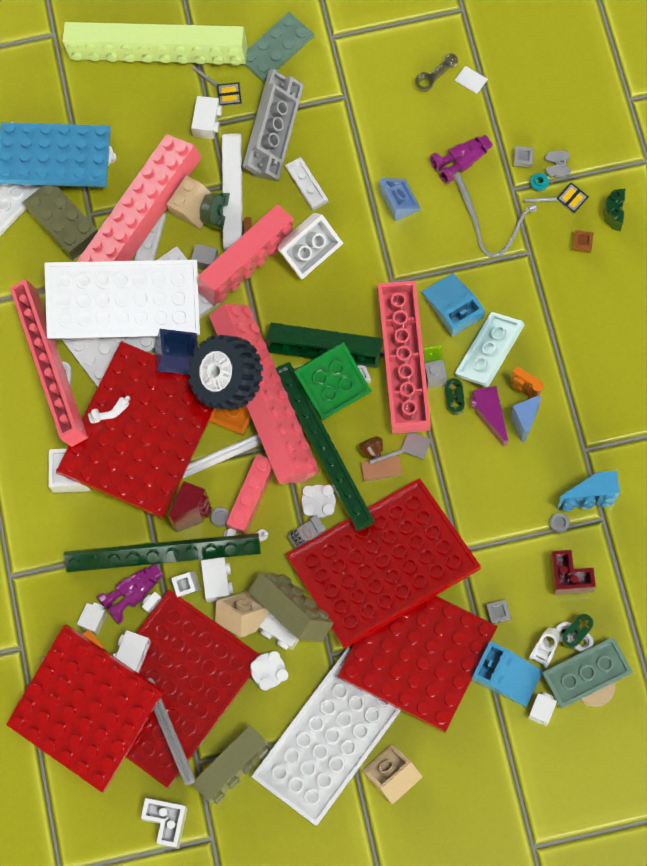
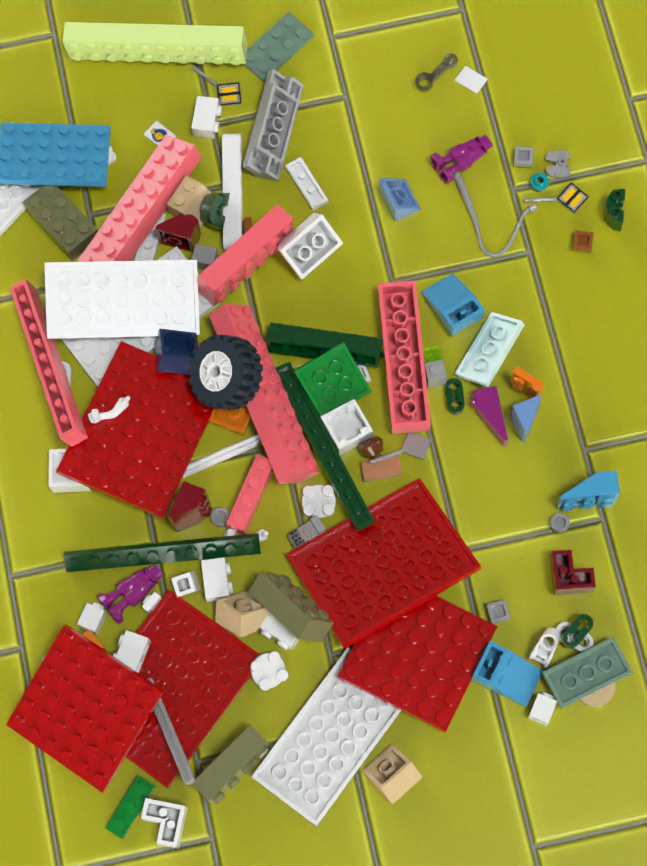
none -> green plate [105,776,156,839]
none -> sticker [144,120,176,145]
none -> dark red slope [155,214,201,253]
none -> white container [321,399,373,455]

